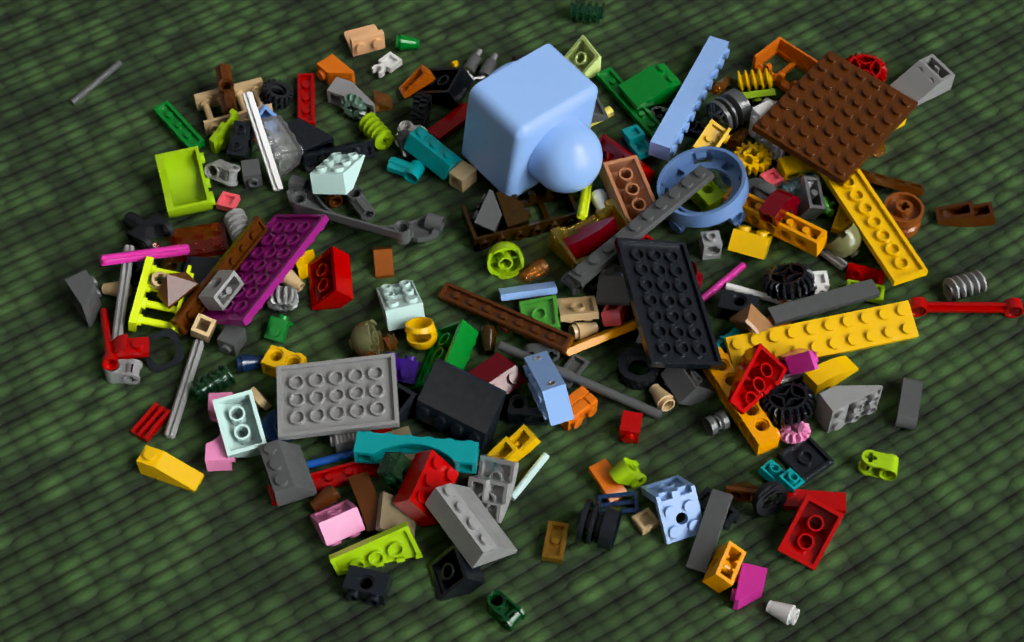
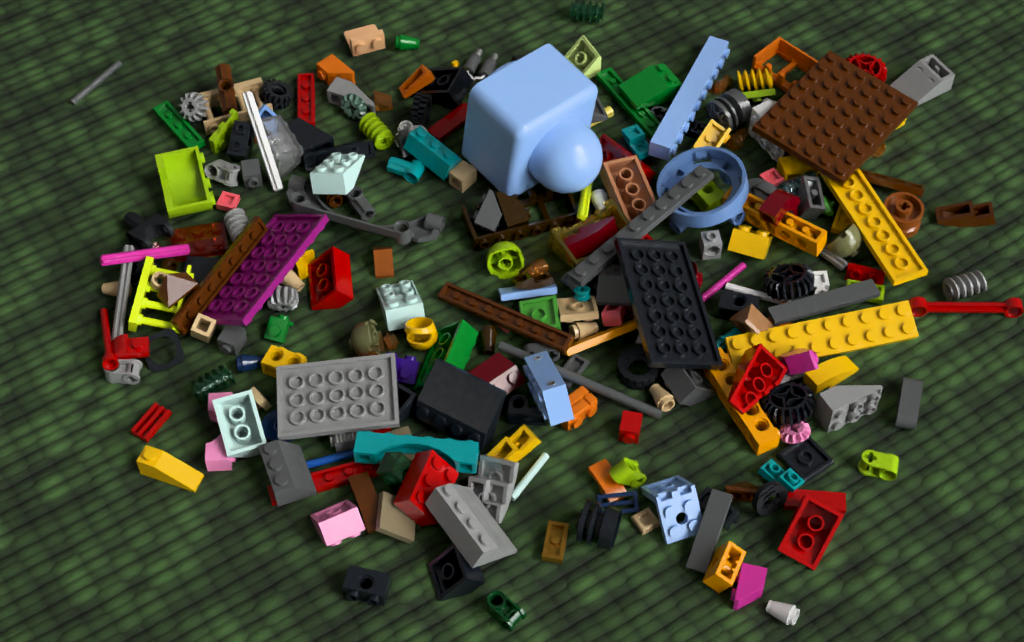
dark grey slope [65,270,102,328] -> none
light grey axle [164,339,204,439] -> none
light grey brick [198,270,244,311] -> none
reddish brown cone [309,484,341,512] -> none
lime wing [329,522,423,576] -> none
white plate [372,51,402,78] -> none
dark grey wheel [702,410,730,436] -> none
yellow gear [734,141,772,176] -> none
none -> light grey gear [178,92,210,122]
none -> dark brown slope [511,272,555,289]
none -> teal bush [573,286,591,302]

